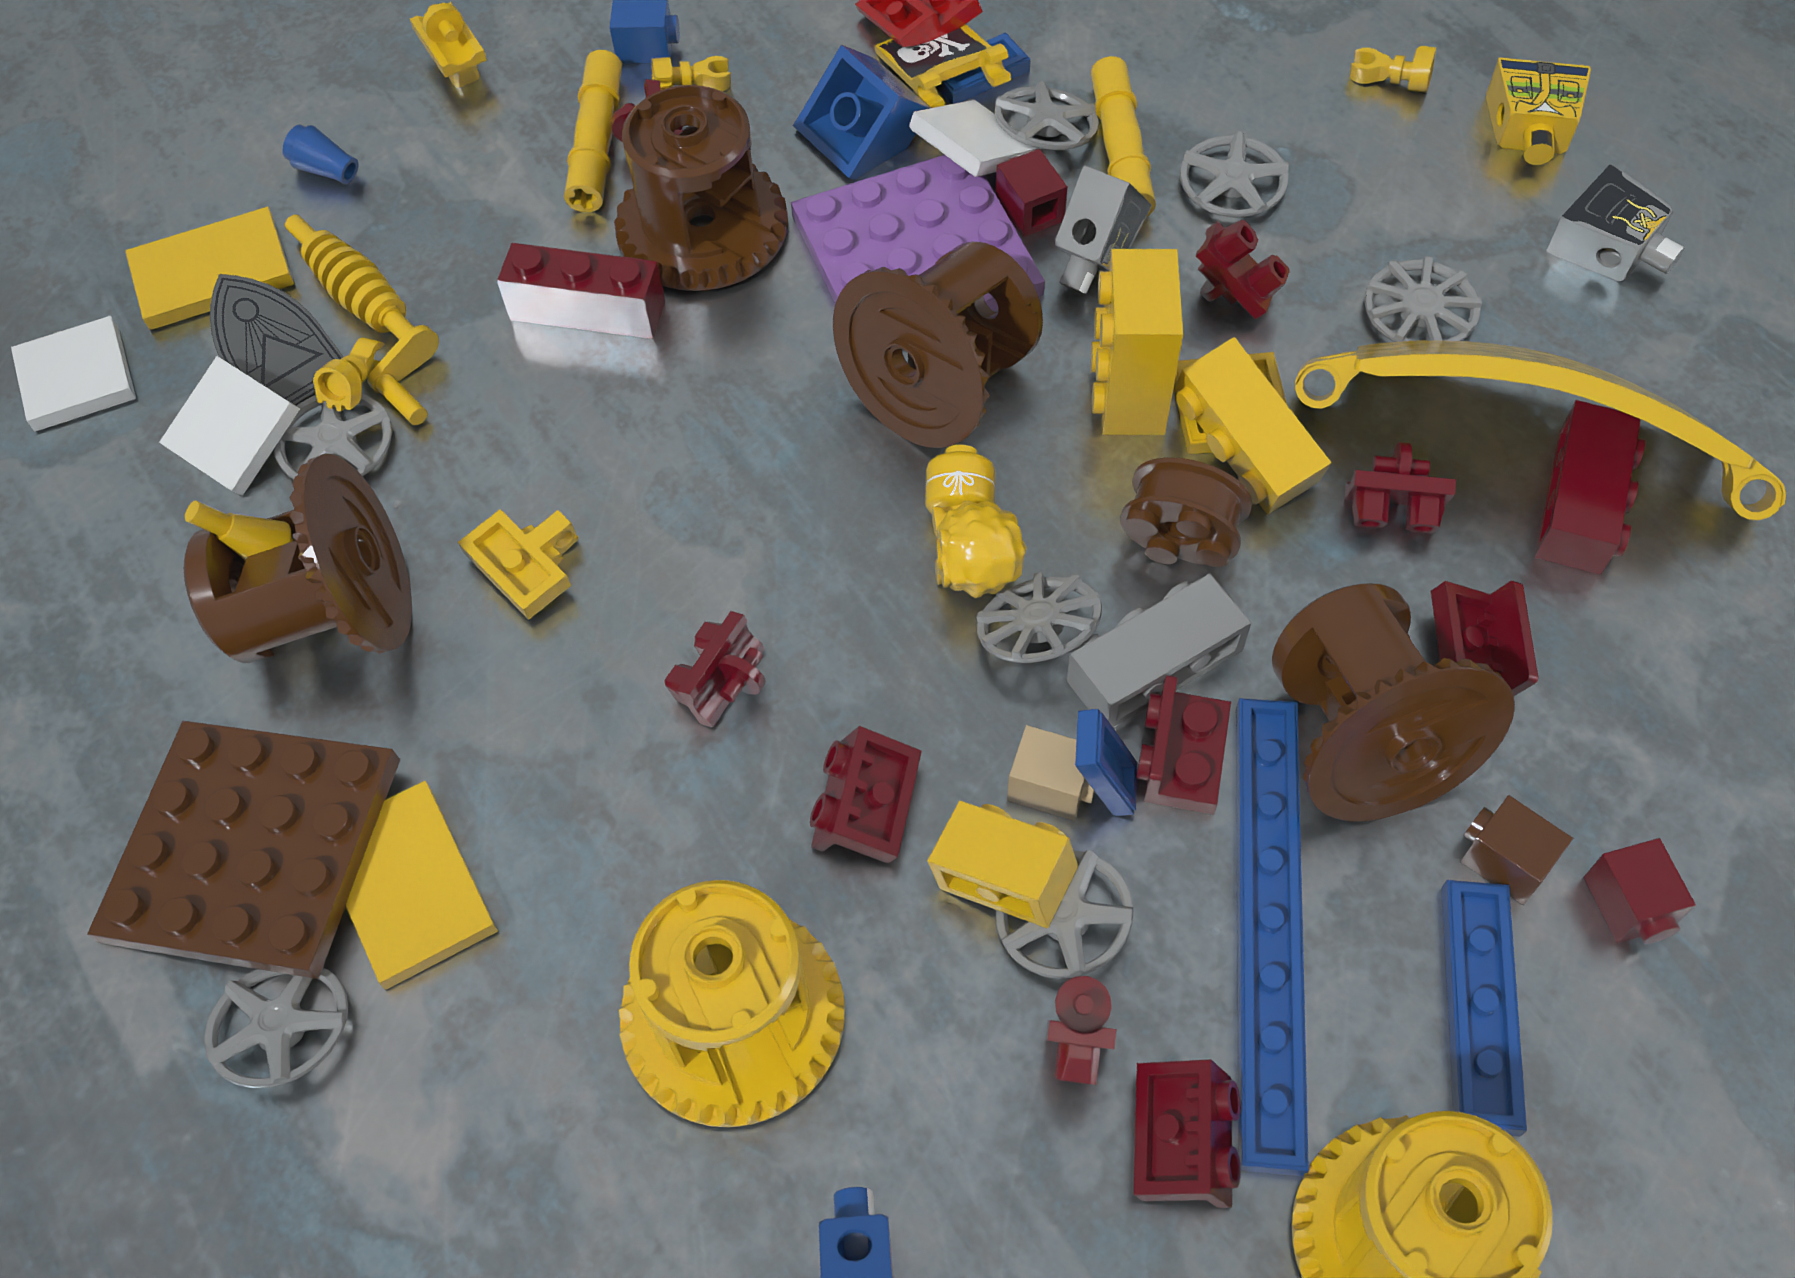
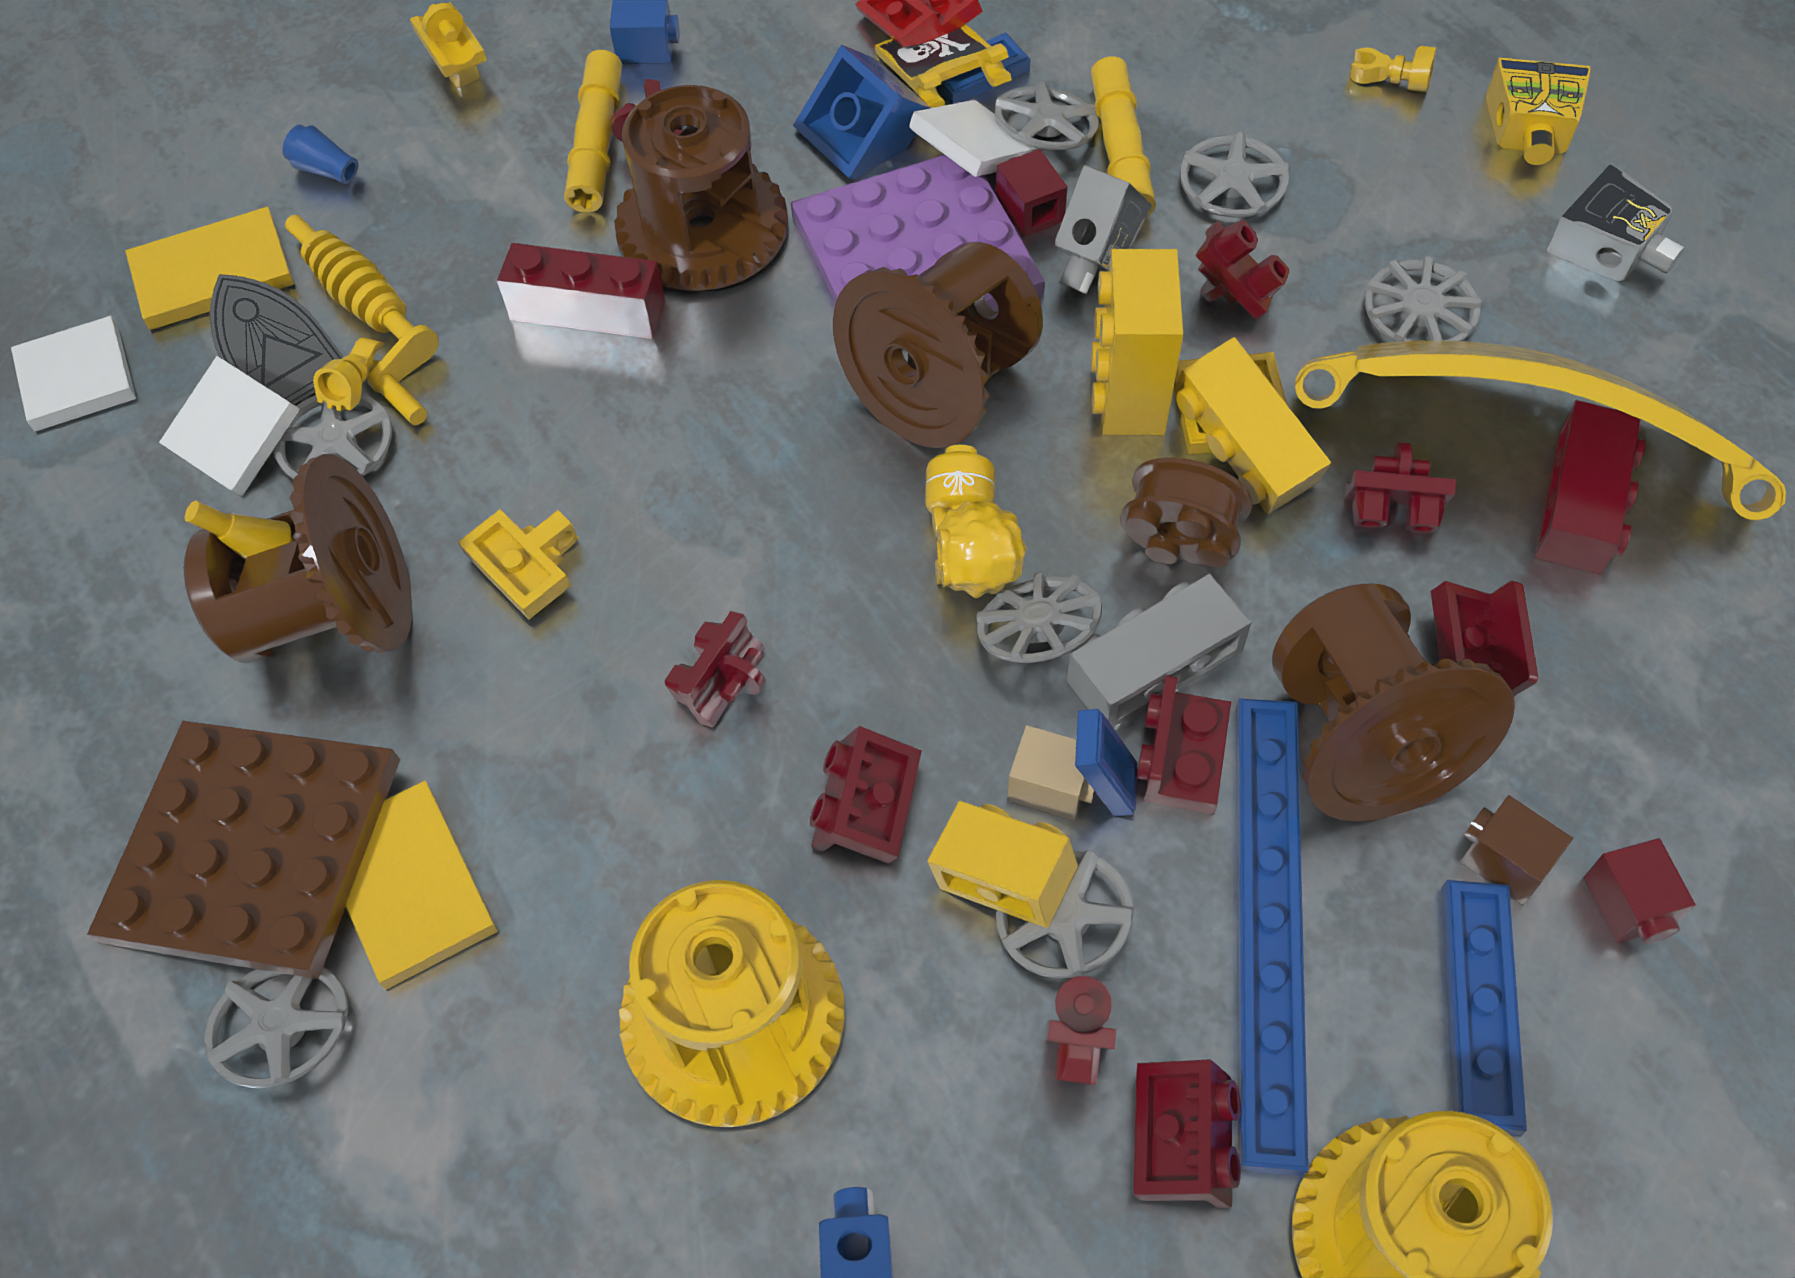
yellow piece [651,56,731,91] -> none

